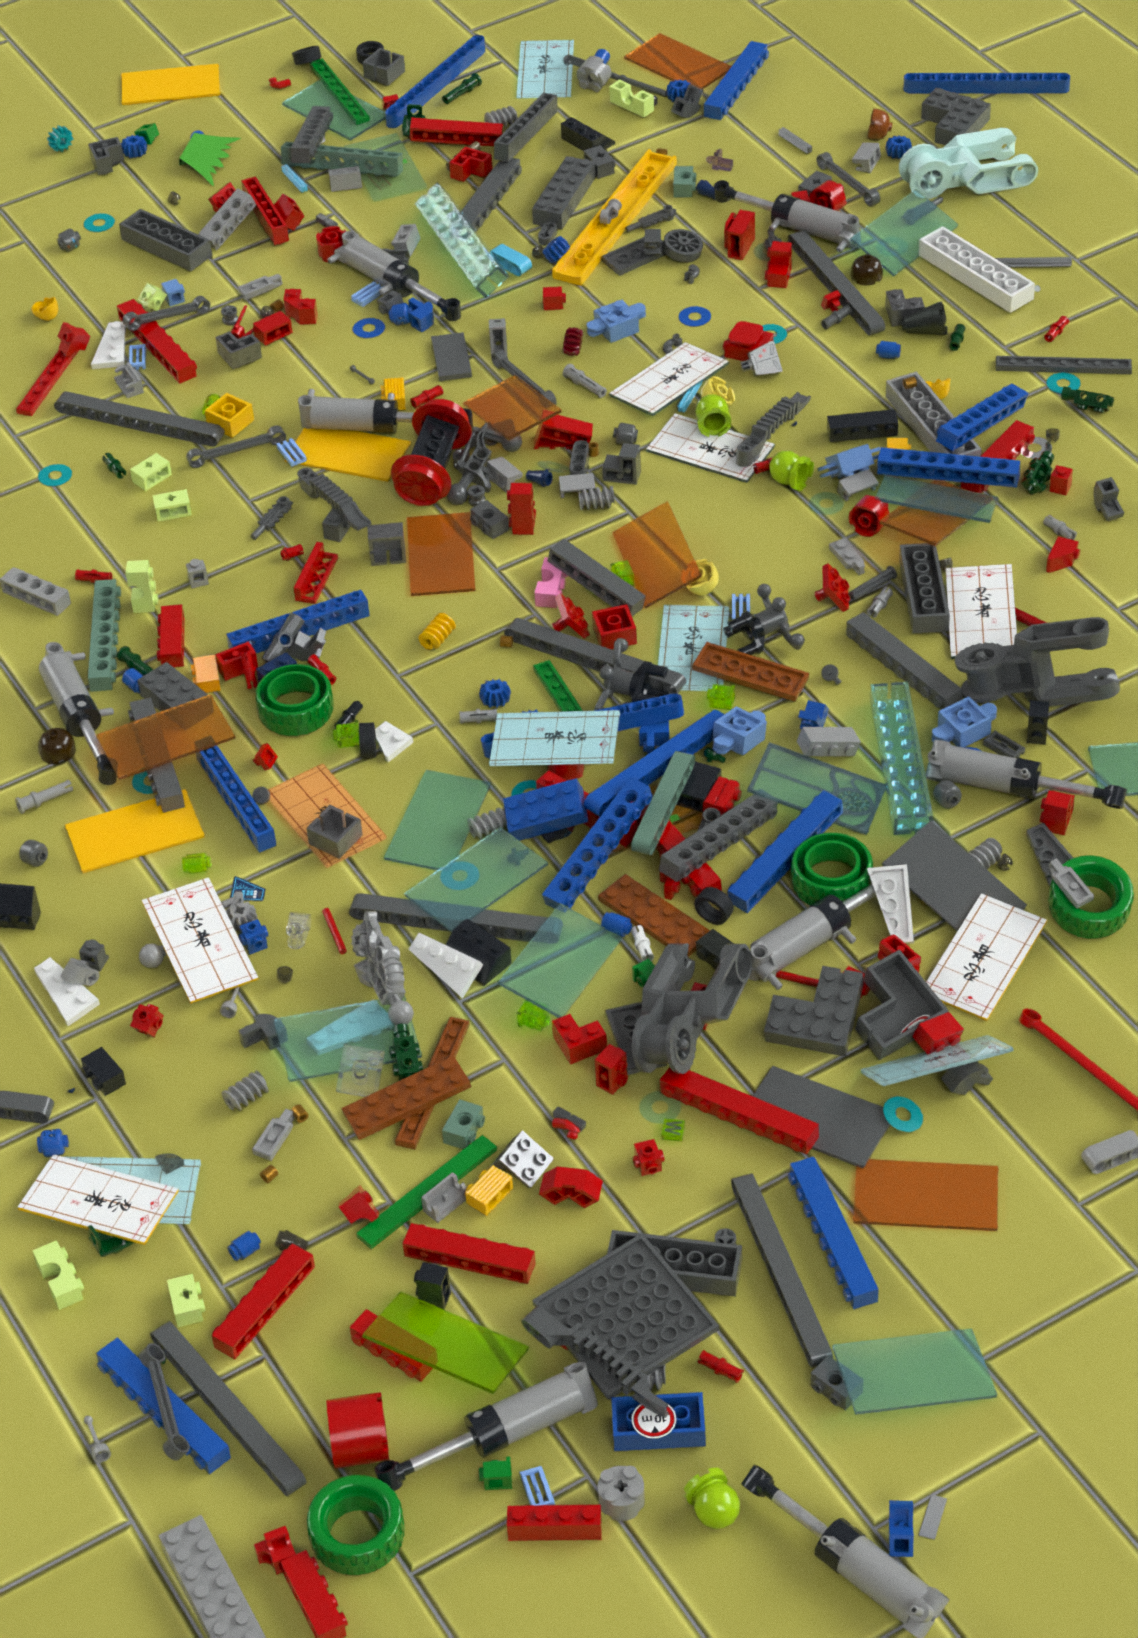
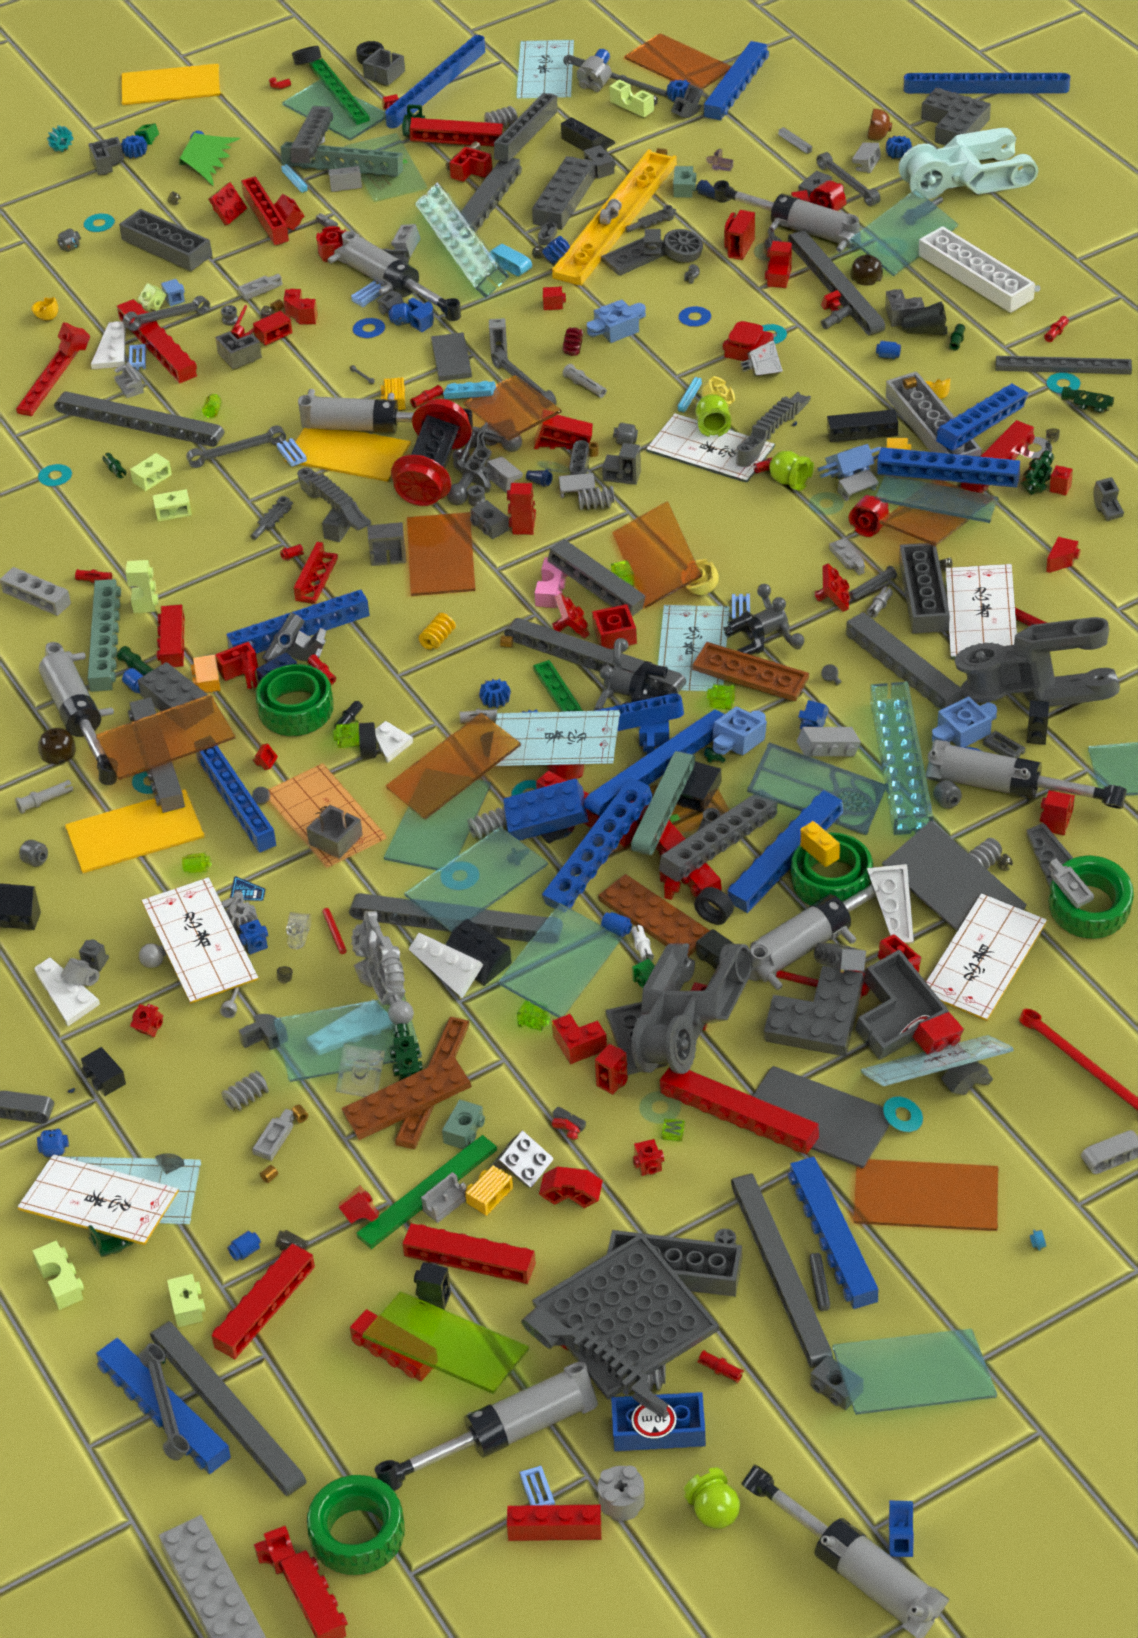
light grey hinge [84,1416,111,1463] -> none
light grey brick [186,559,209,588] -> none
light grey brick [198,188,256,250] -> none
yellow brick [204,393,254,438] -> none
red brick [326,1392,390,1469] -> none
dark green pin [442,73,482,104] -> none
green brick [479,1456,512,1490] -> none
white piece [609,342,729,416] -> none
dark grey arm [663,333,682,355] -> none
red brick [703,776,742,816] -> none
light grey sticker [919,1494,947,1540] -> none
dark grey axle [995,257,1072,267] -> none
light grey pin [1043,515,1077,540] -> none
none -> clear orange piece [386,713,521,820]
none -> medium azure plate [443,381,496,399]
none -> yellow brick [800,821,840,867]
none -> dark grey axle [810,1253,830,1311]
none -> dark grey brick [814,942,866,971]
none -> dark azure plate [1030,1229,1047,1251]

